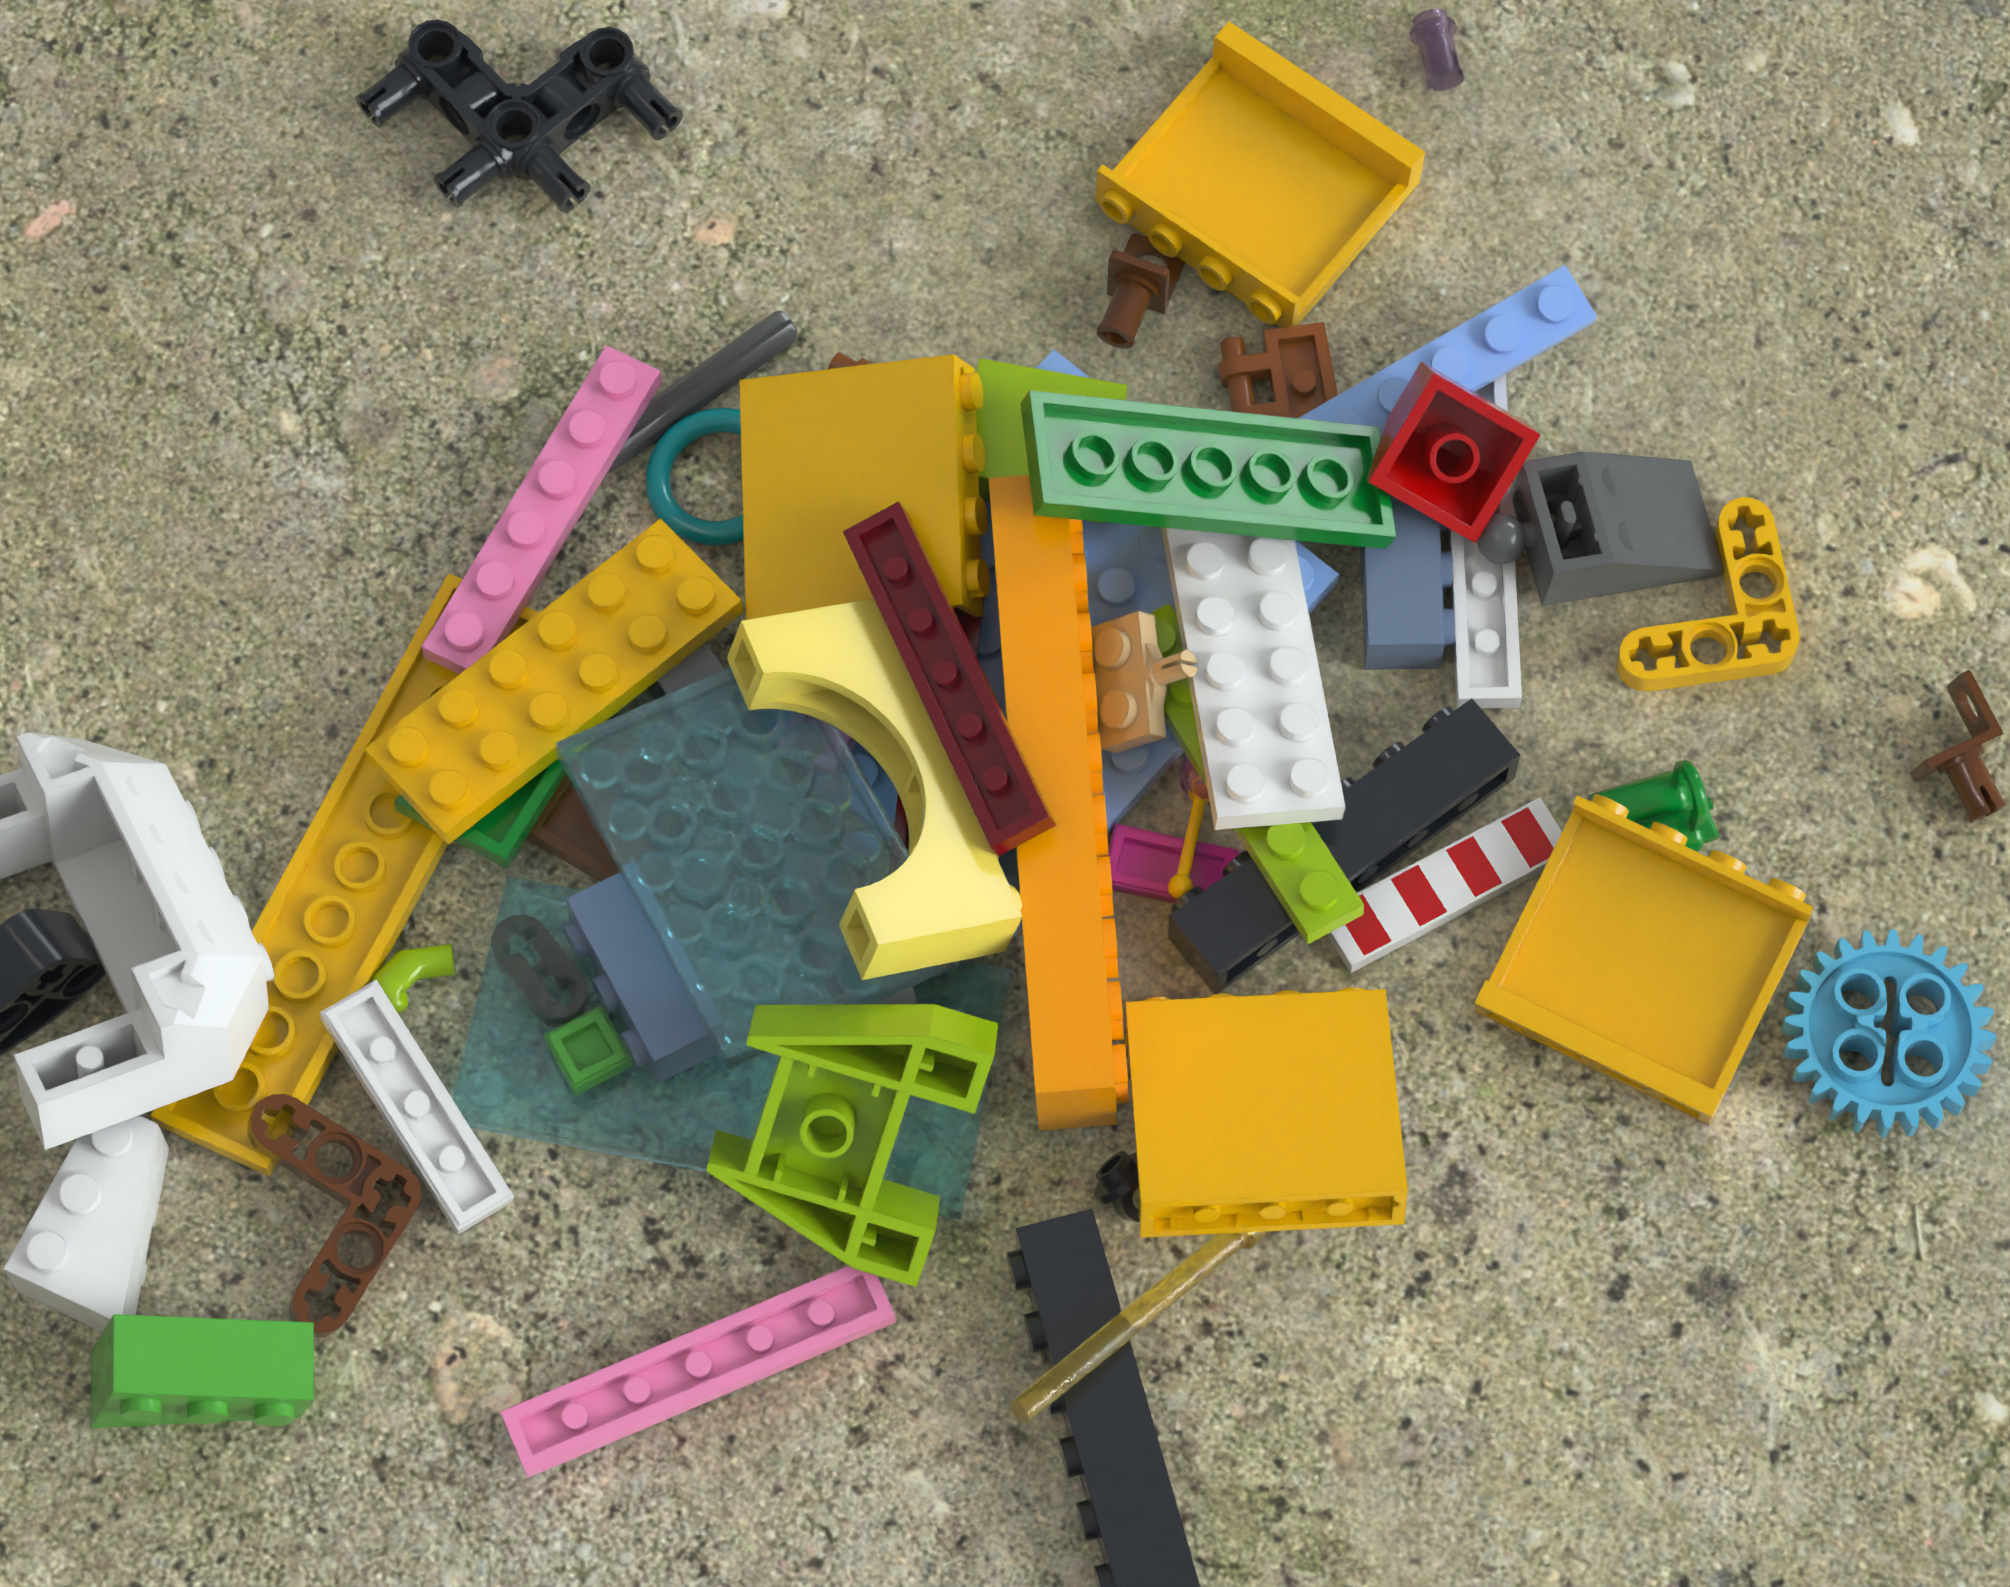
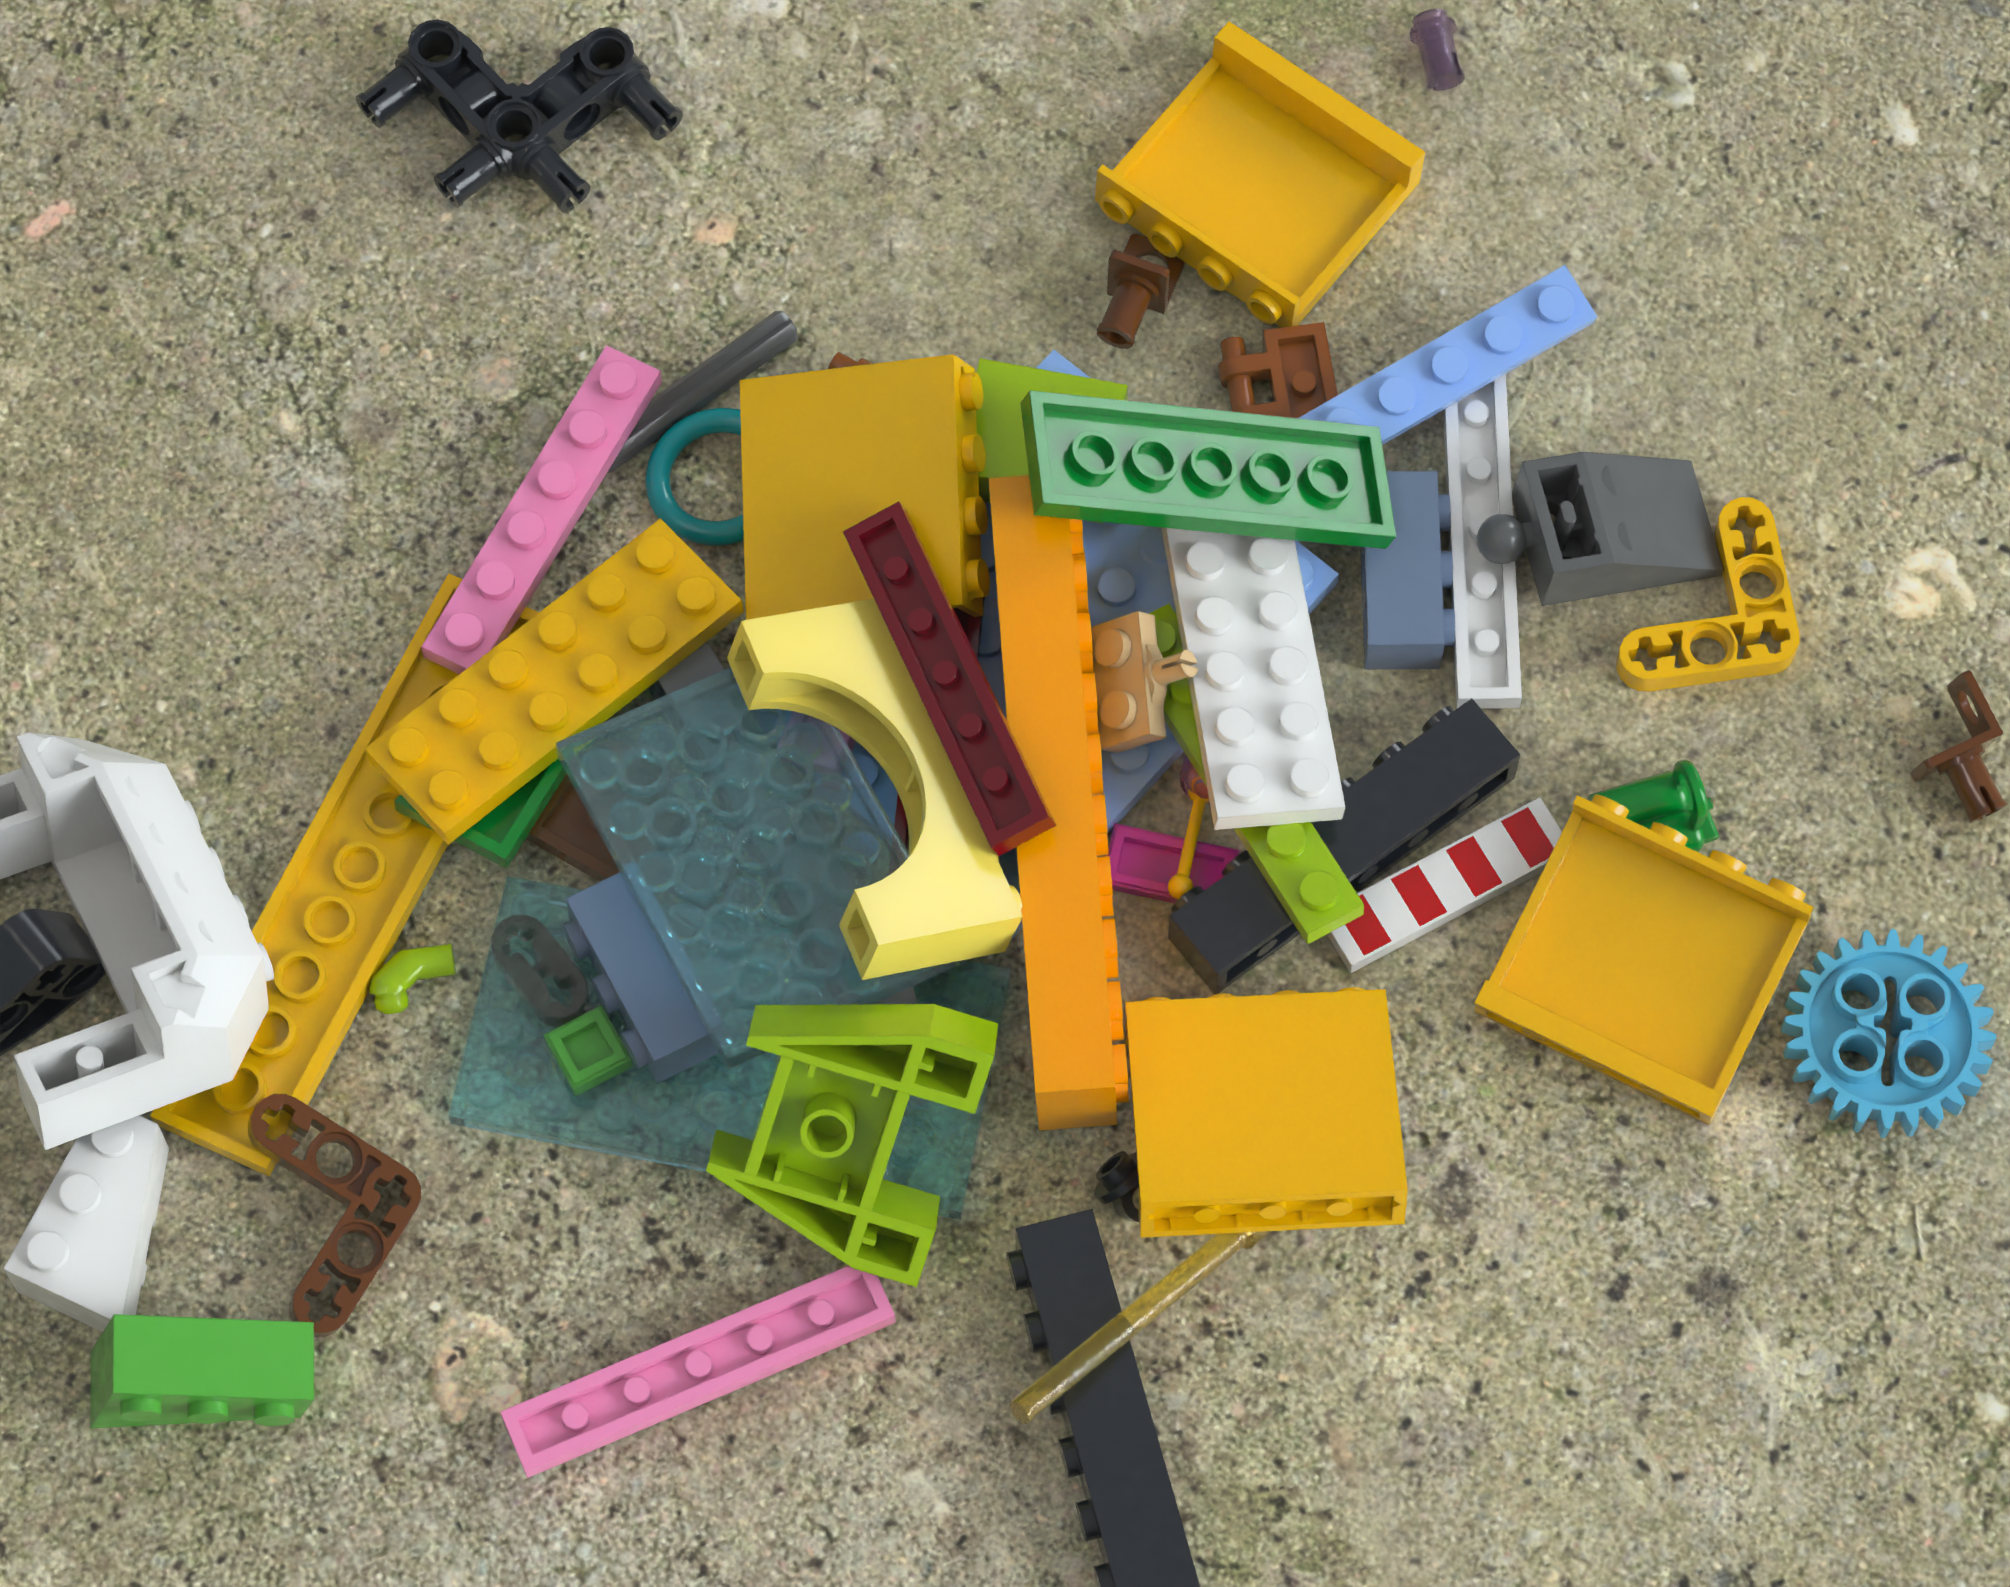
white tile [320,980,514,1235] -> none
red slope [1367,362,1541,543] -> none

